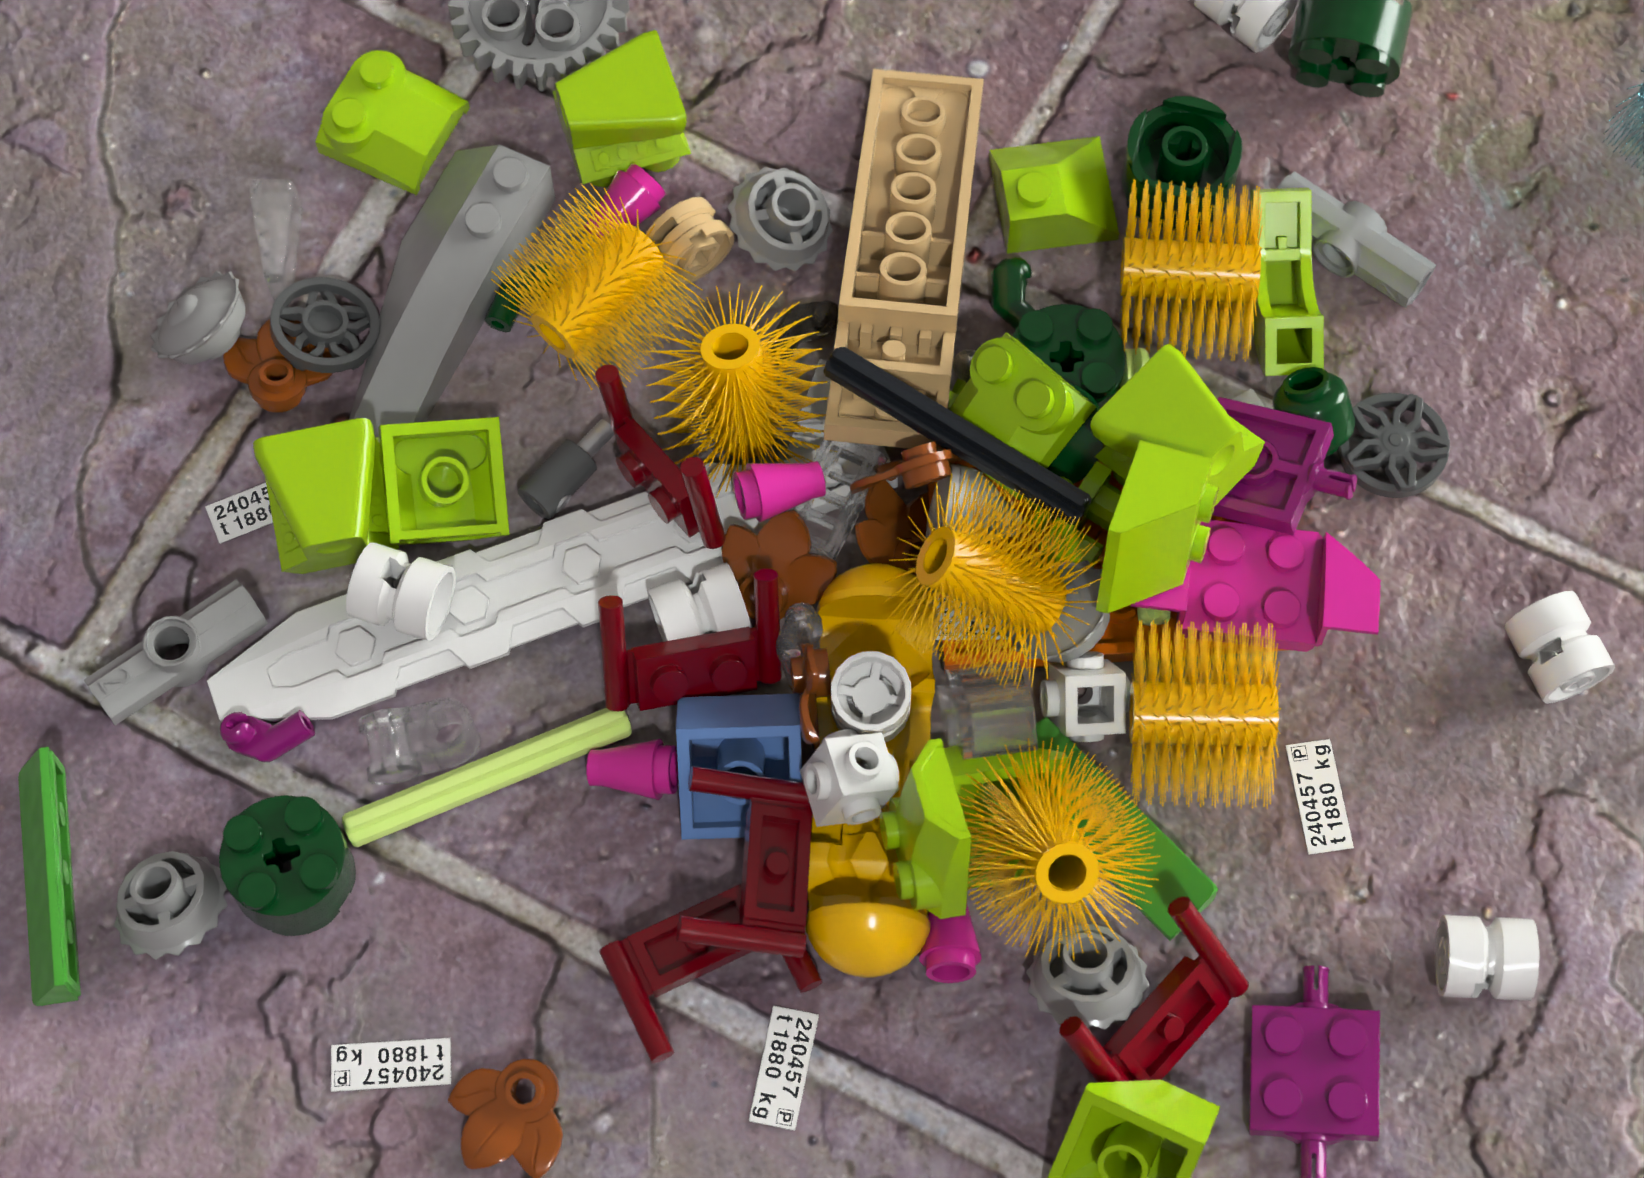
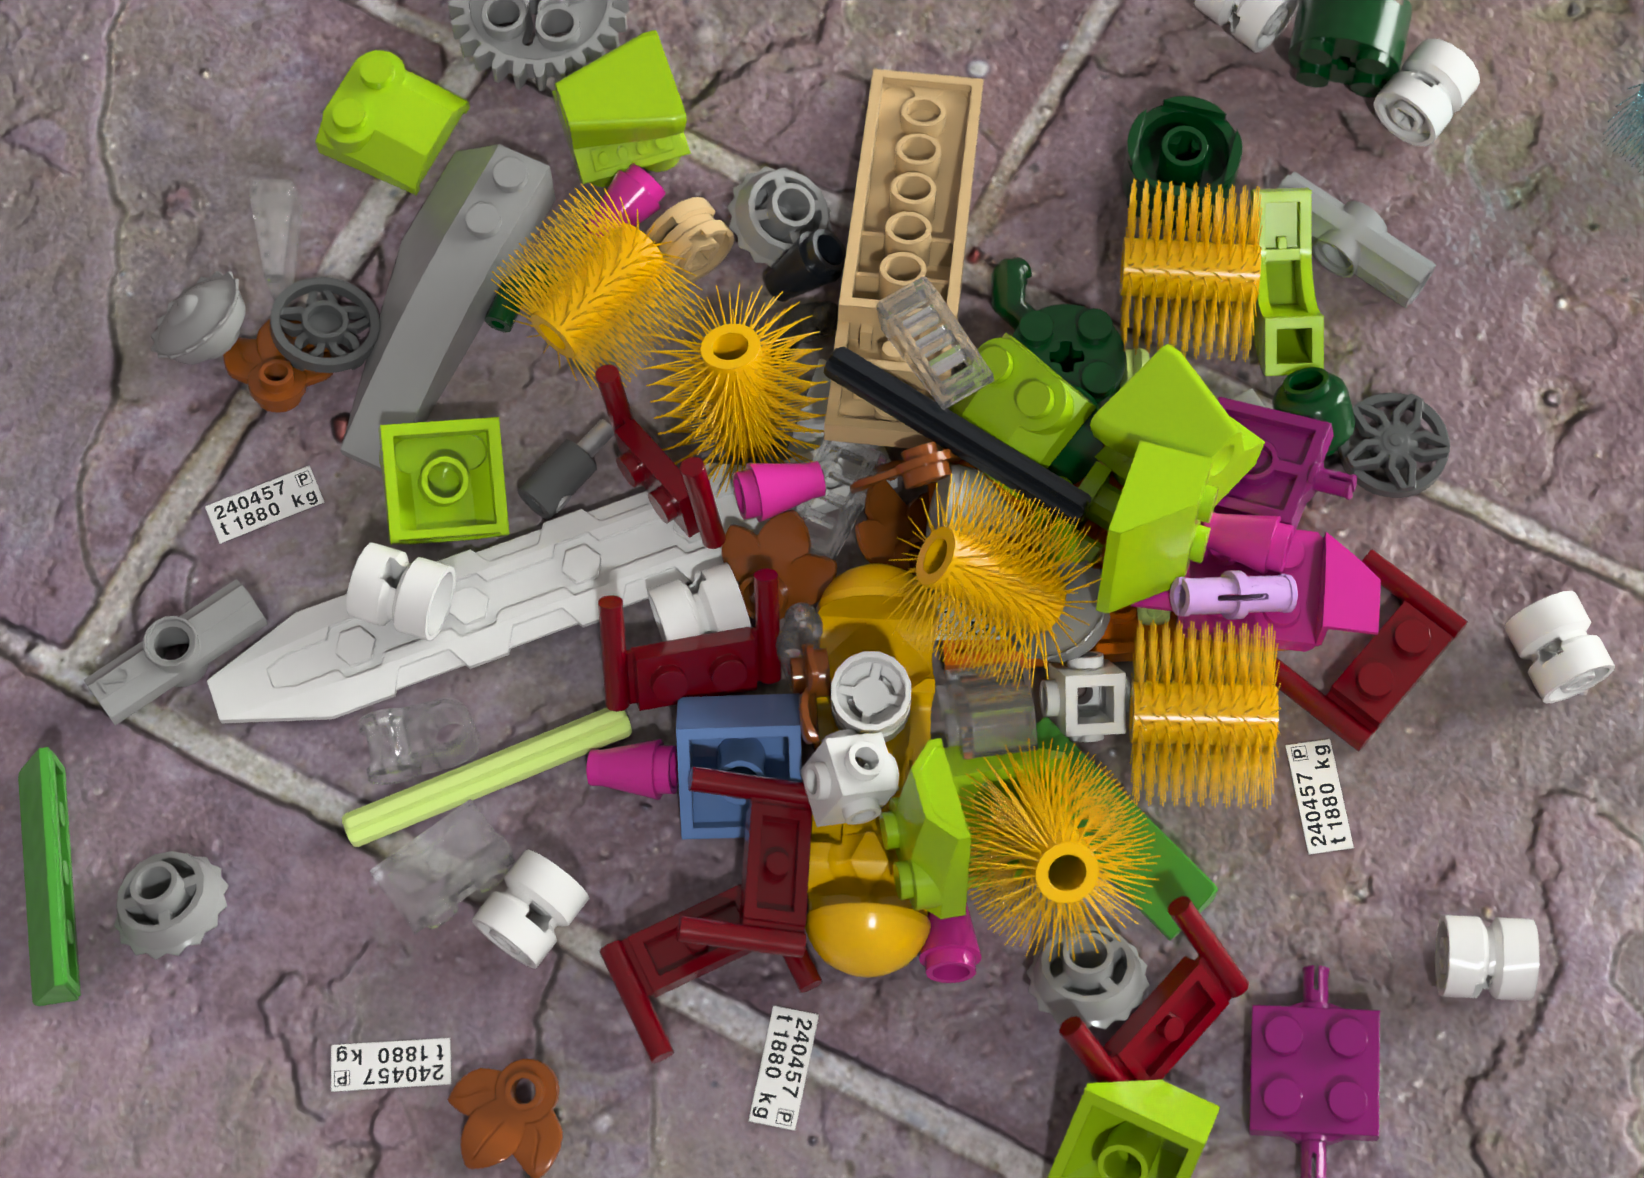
dark green brick [219,795,356,936] -> none
magenta arm [220,710,315,762] -> none
lime piece [253,418,399,574] -> none
lime slope [989,136,1119,254] -> none
none -> clear bracket [370,799,515,934]
none -> white wheel [471,850,589,969]
none -> black cone [765,229,846,302]
none -> clear slope [876,276,994,410]
none -> lavender pin [1170,570,1298,620]
none -> dark pink cone [1203,512,1294,575]
none -> dark red plate [1273,549,1468,752]
none -> white wheel [1374,38,1480,146]

